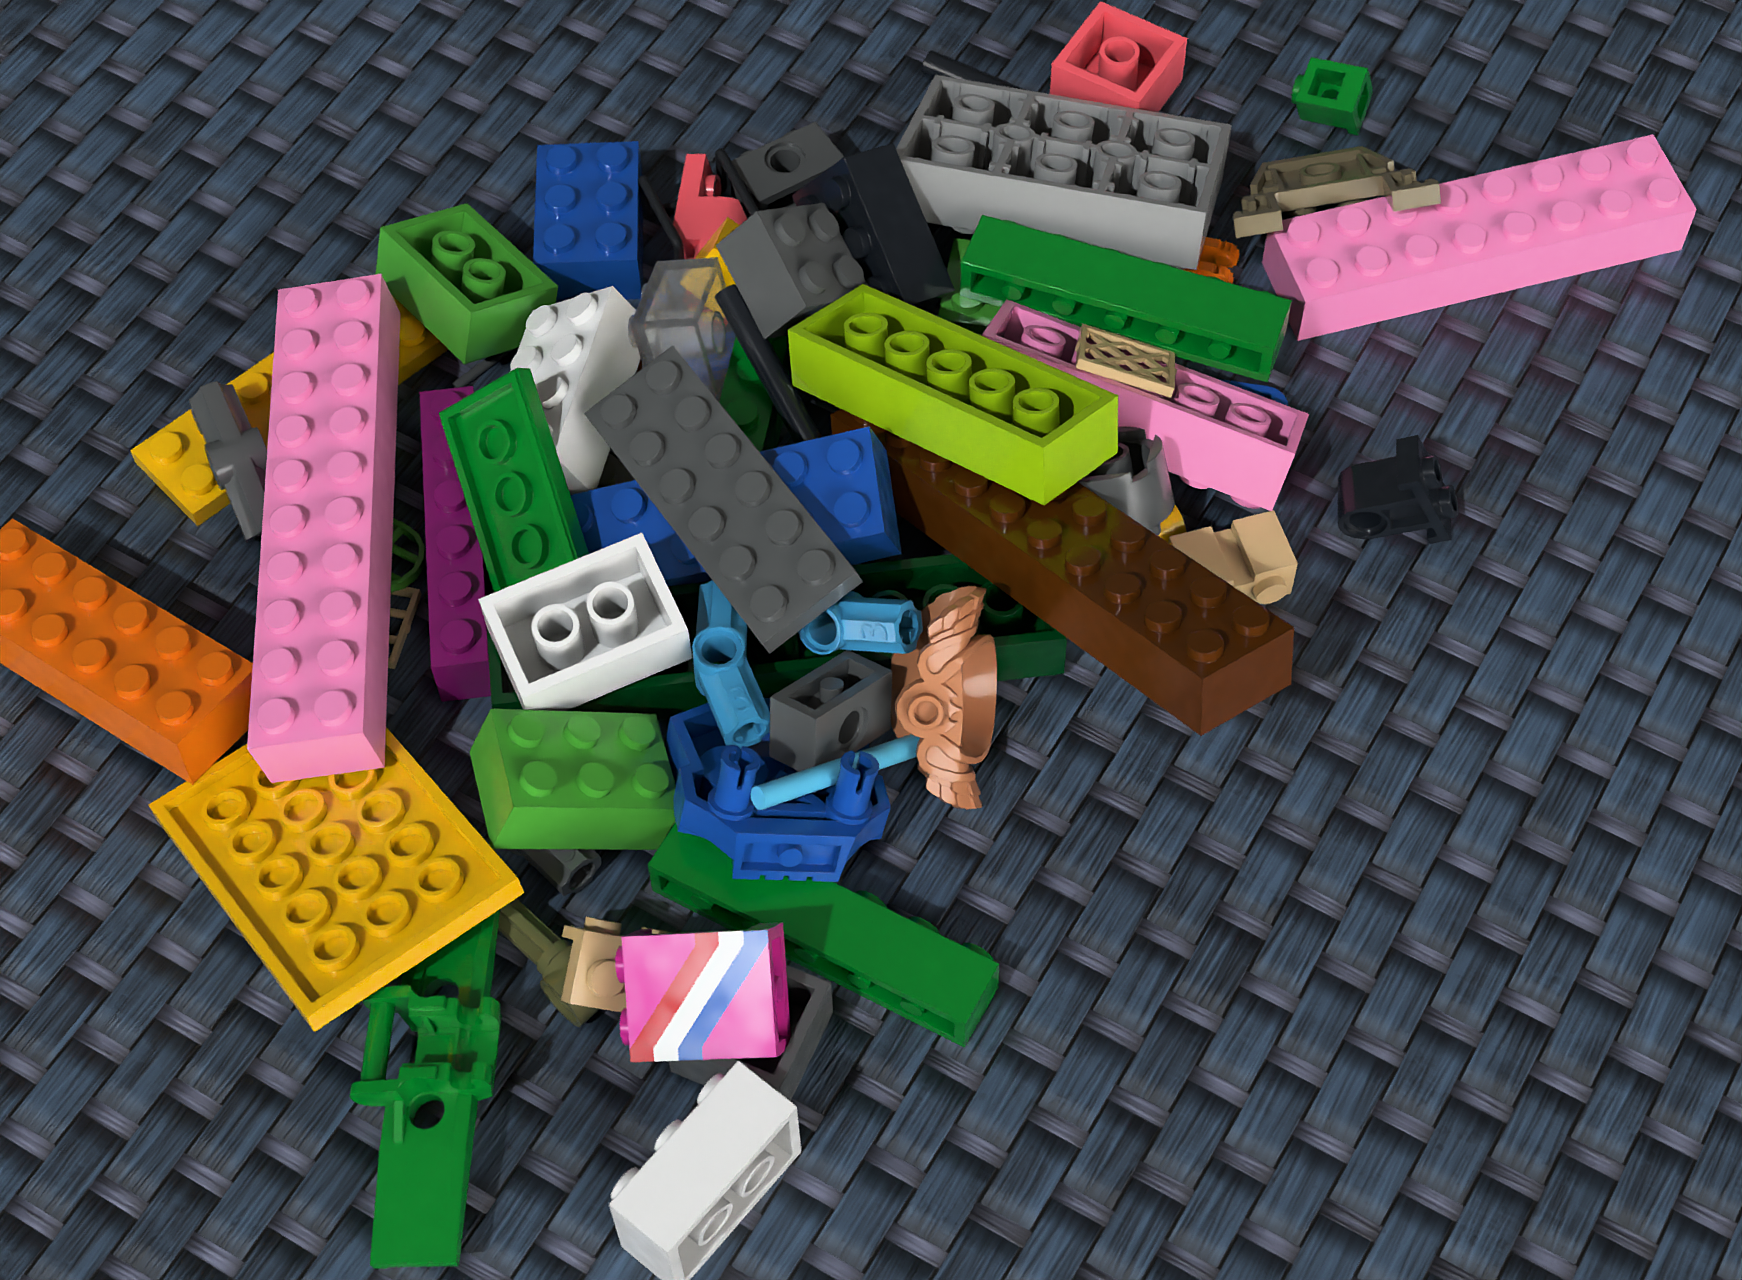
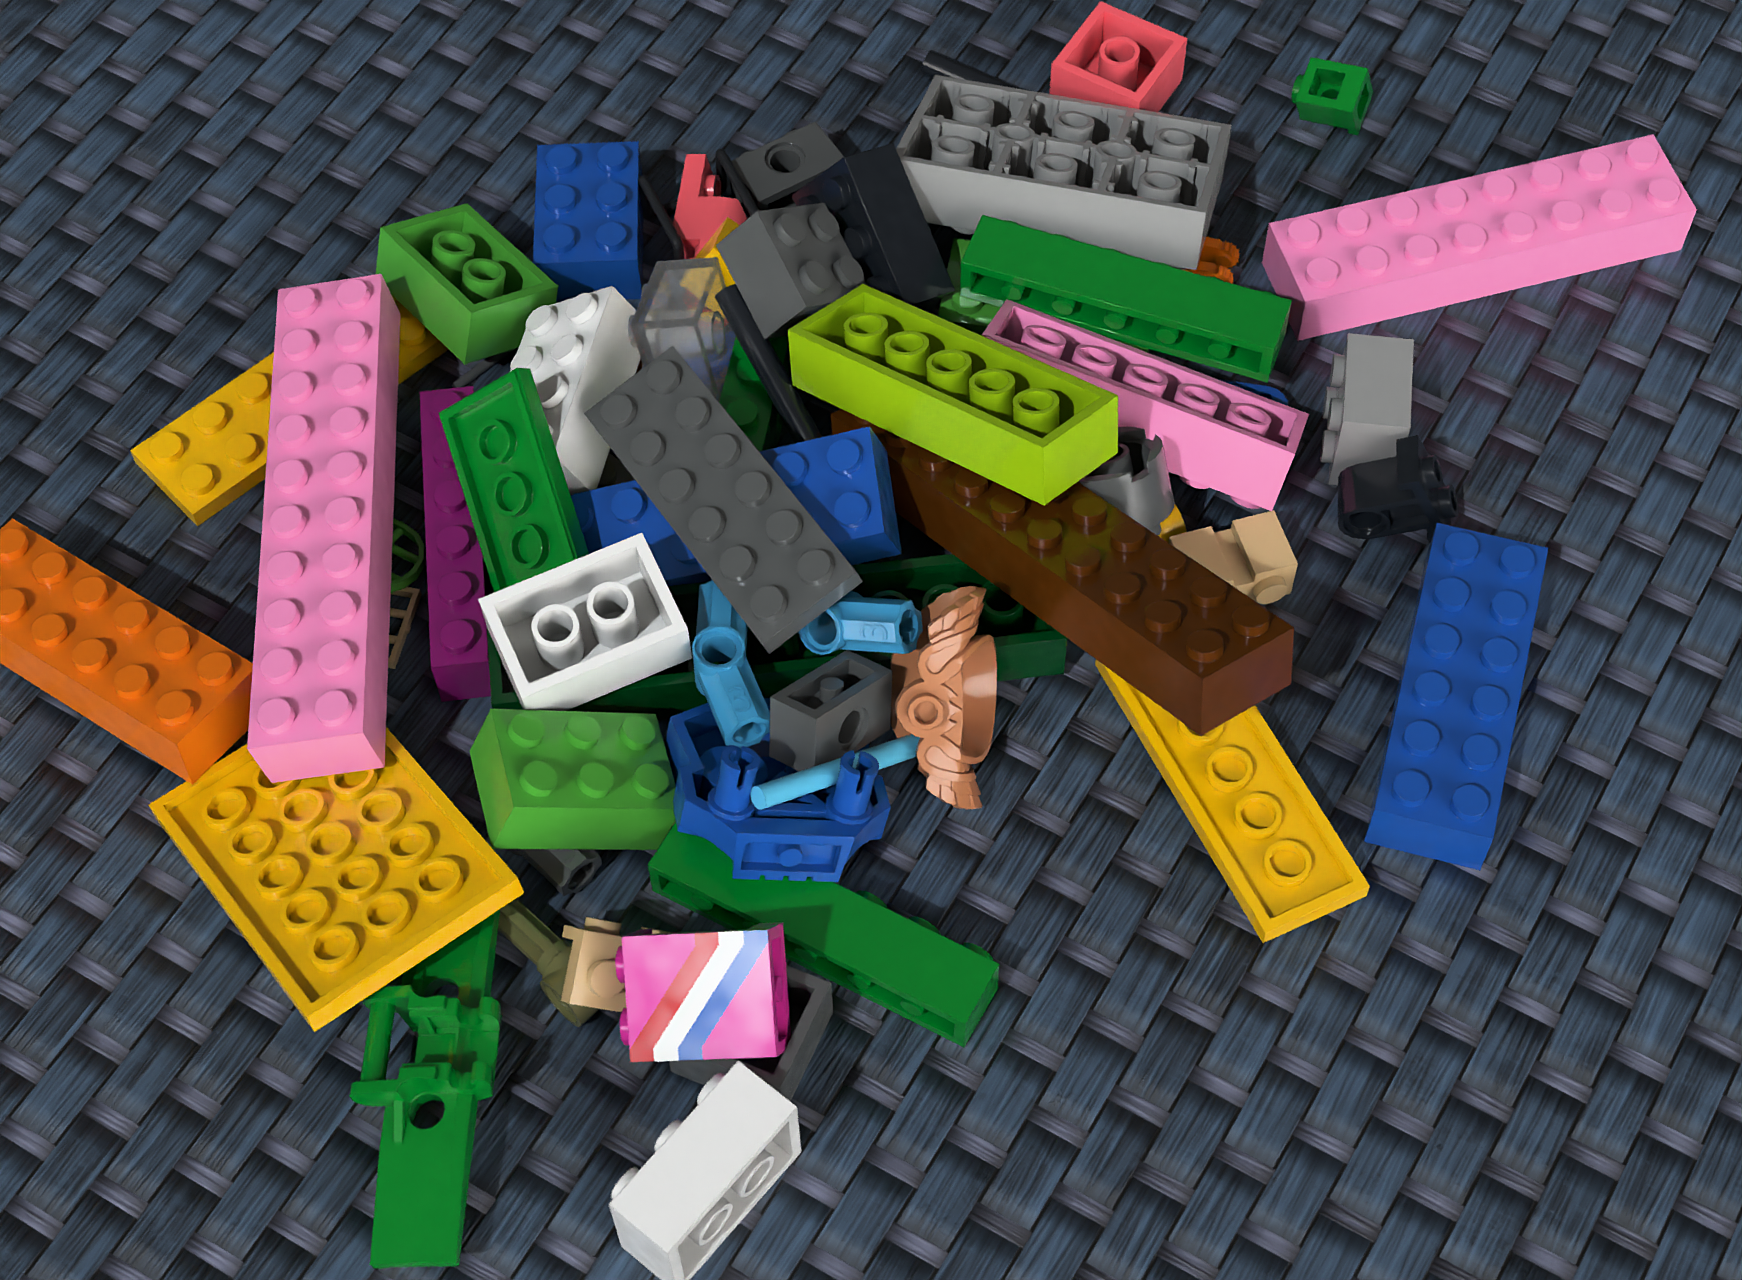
dark grey piece [188,381,267,544] -> none
tan window [1075,323,1177,398] -> none
dark tan wing [1233,146,1441,238] -> none
none -> yellow plate [1095,660,1370,943]
none -> light grey brick [1320,333,1414,485]
none -> blue brick [1364,523,1549,870]

